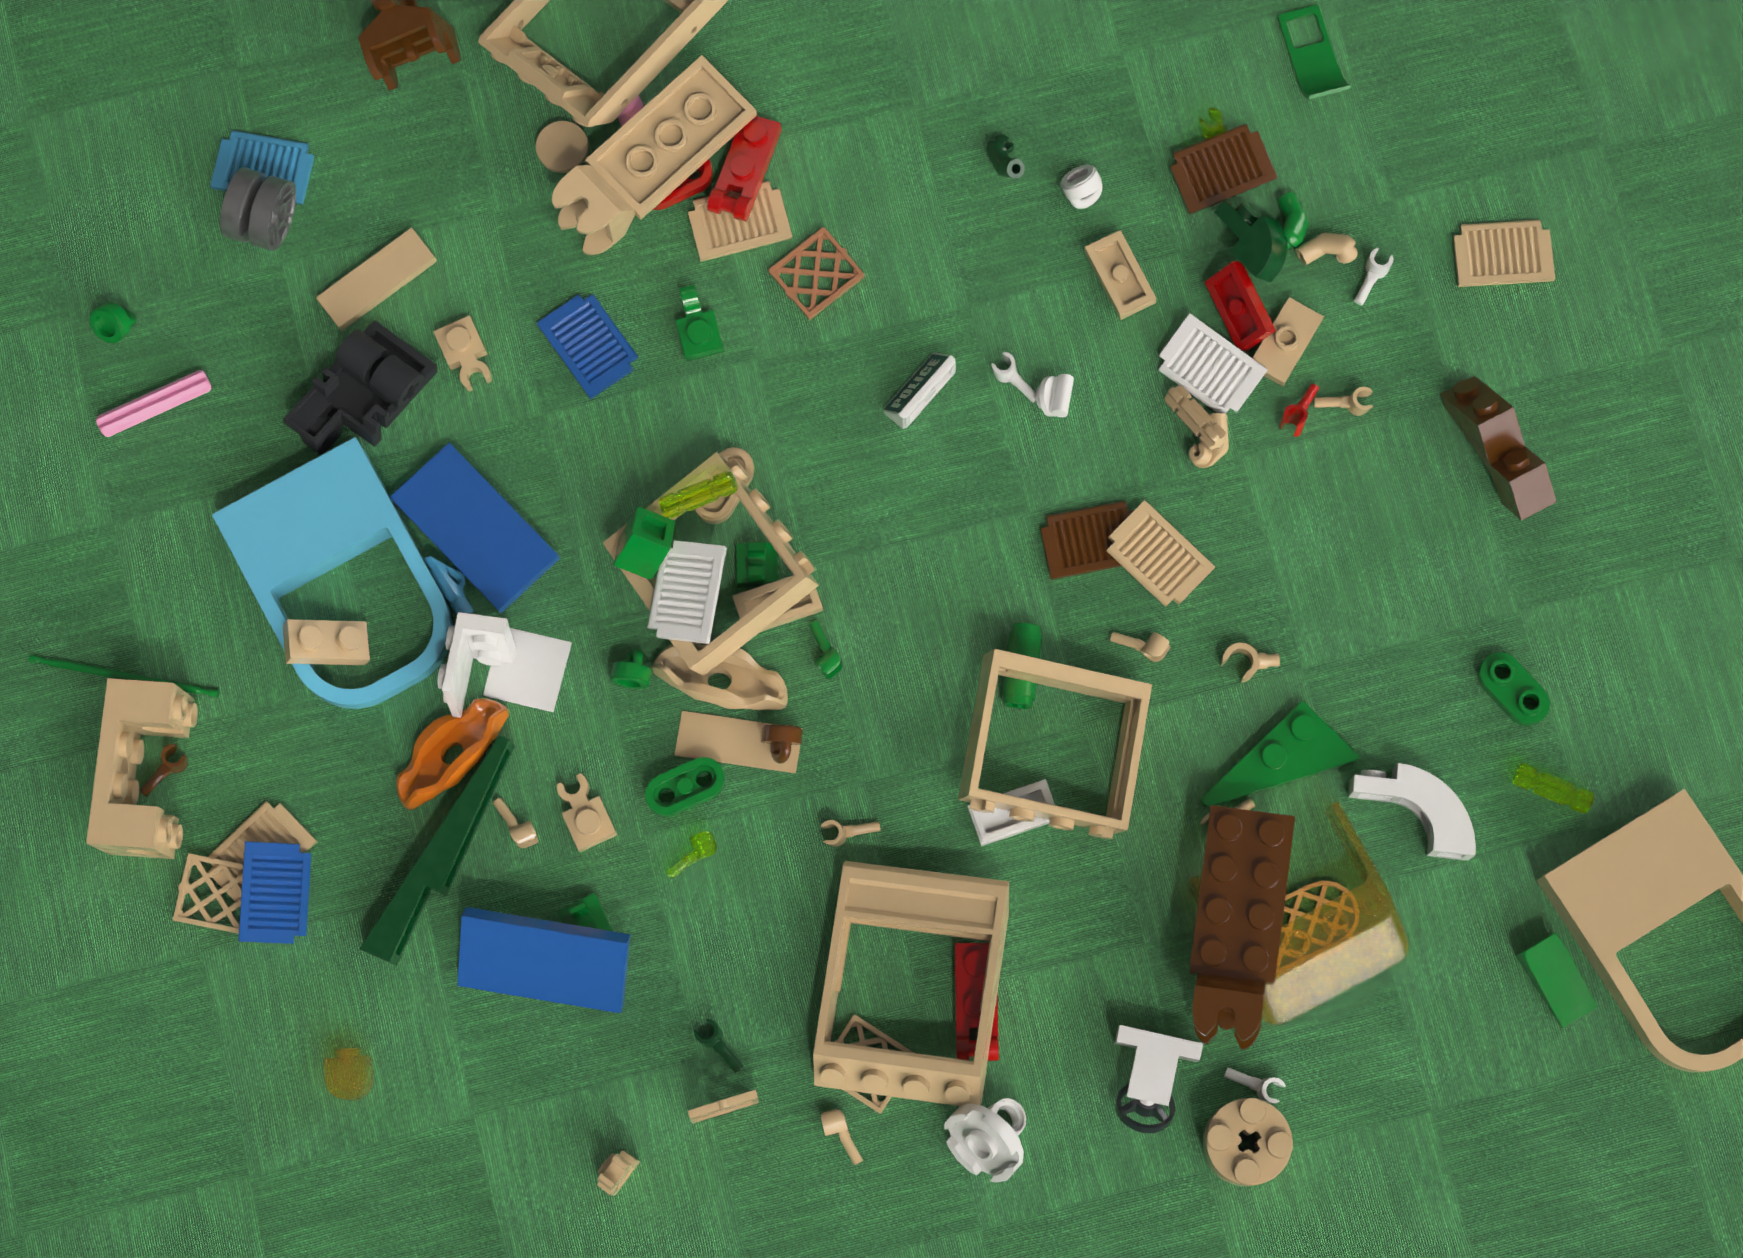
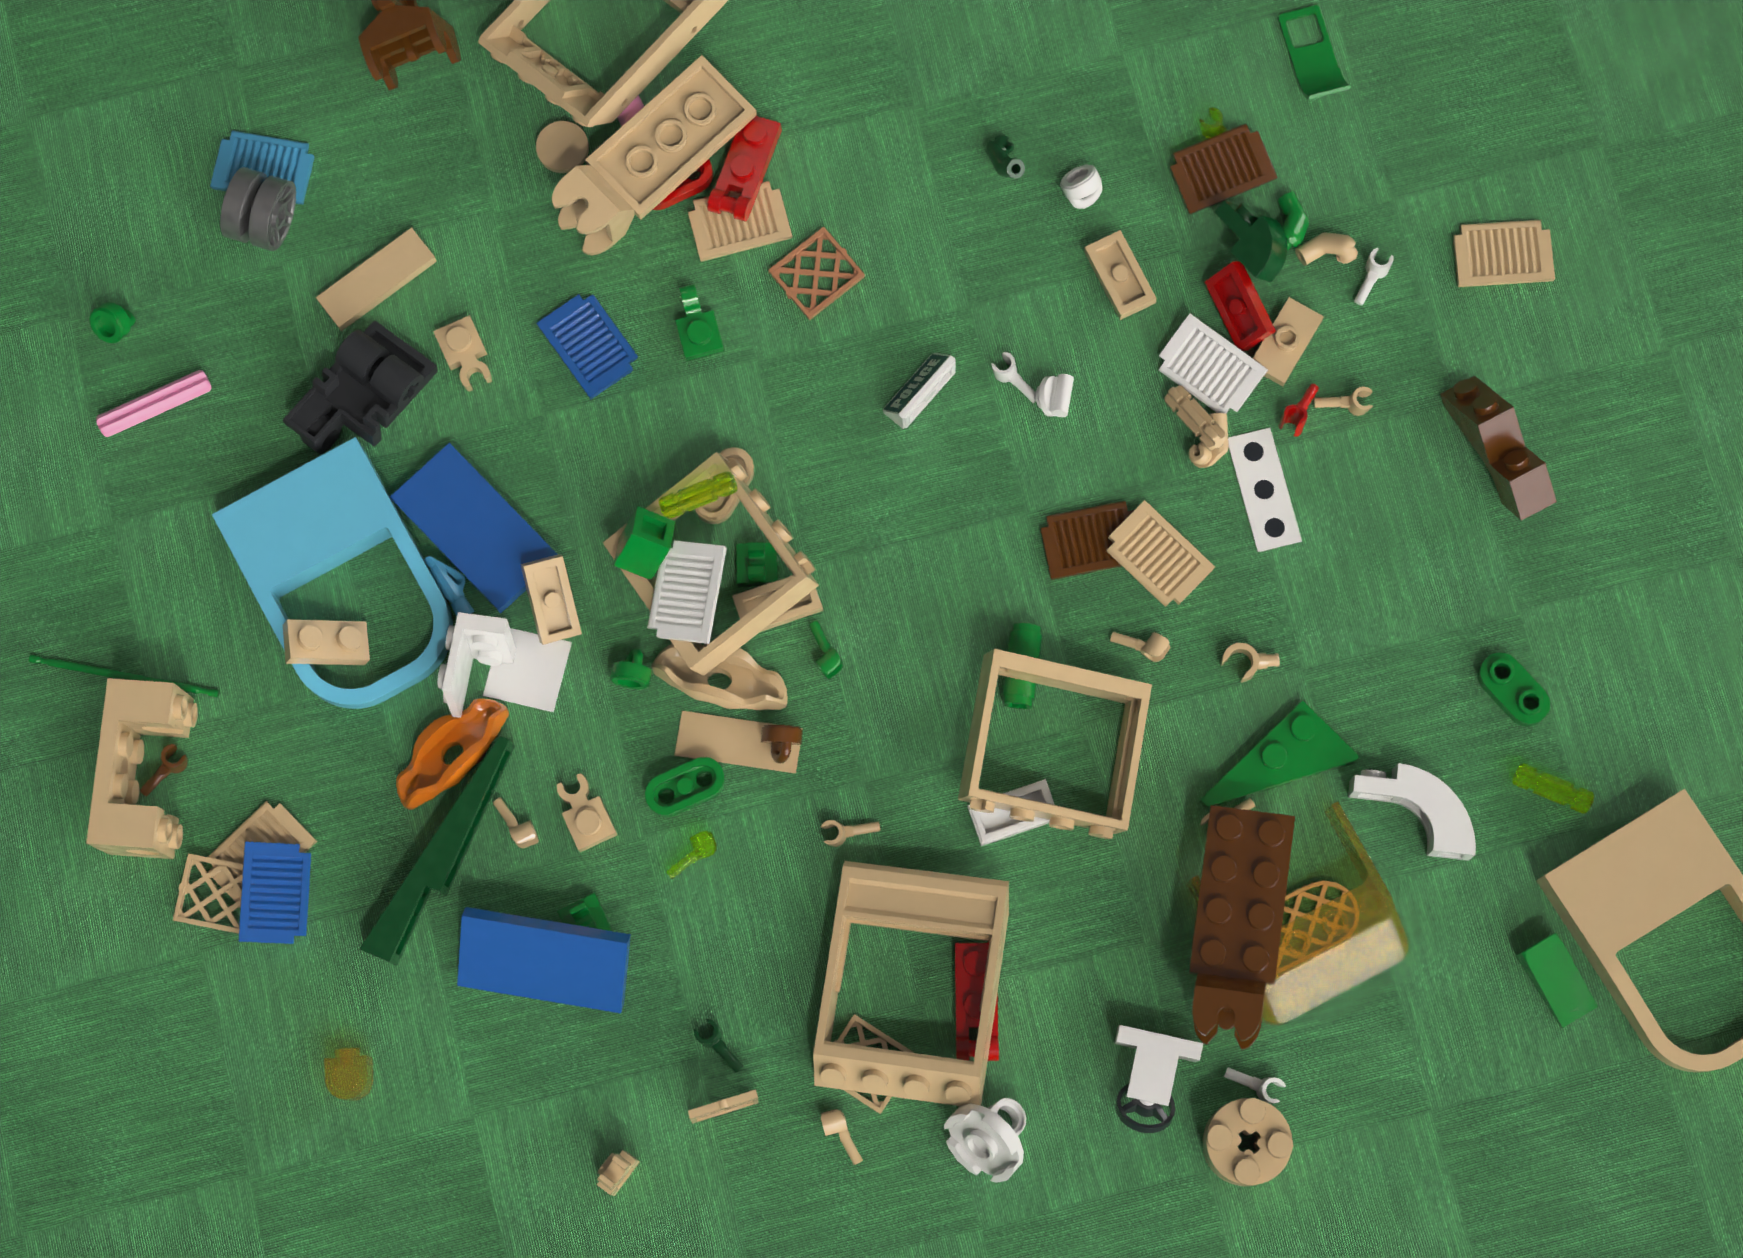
none -> tan plate [520,554,582,645]
none -> white sticker [1228,428,1302,552]

